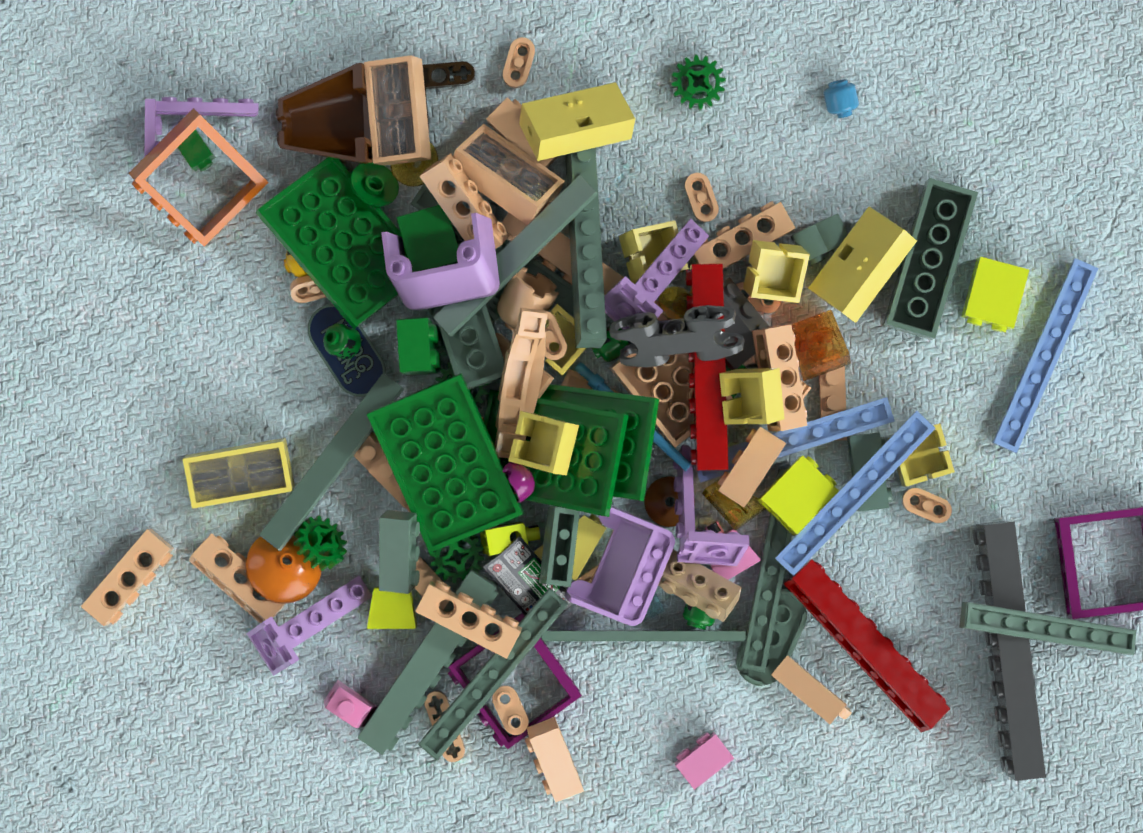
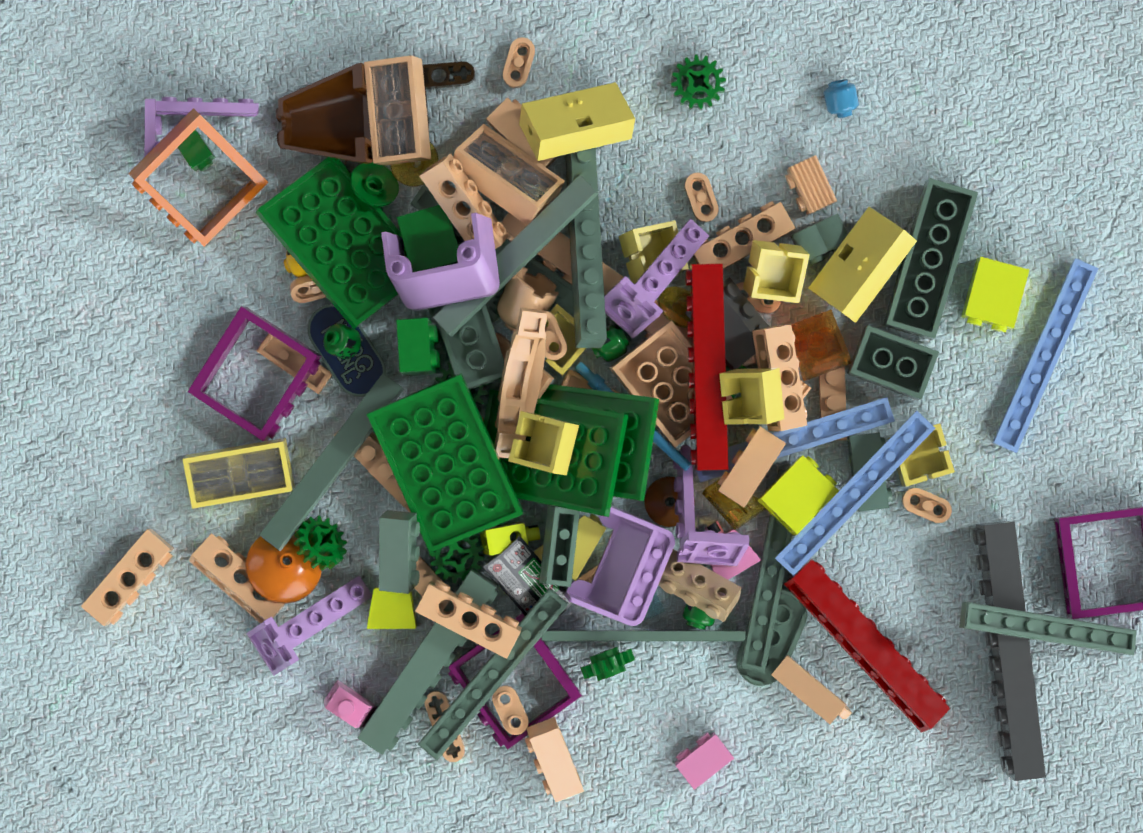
magenta hair [503,462,535,503] -> none
dark grey piece [609,305,745,367] -> none
none -> magenta window [187,306,322,441]
none -> light nougat tile [256,333,332,394]
none -> green gear [580,647,635,681]
none -> light nougat brick [785,155,837,215]
none -> sand green brick [847,325,939,400]

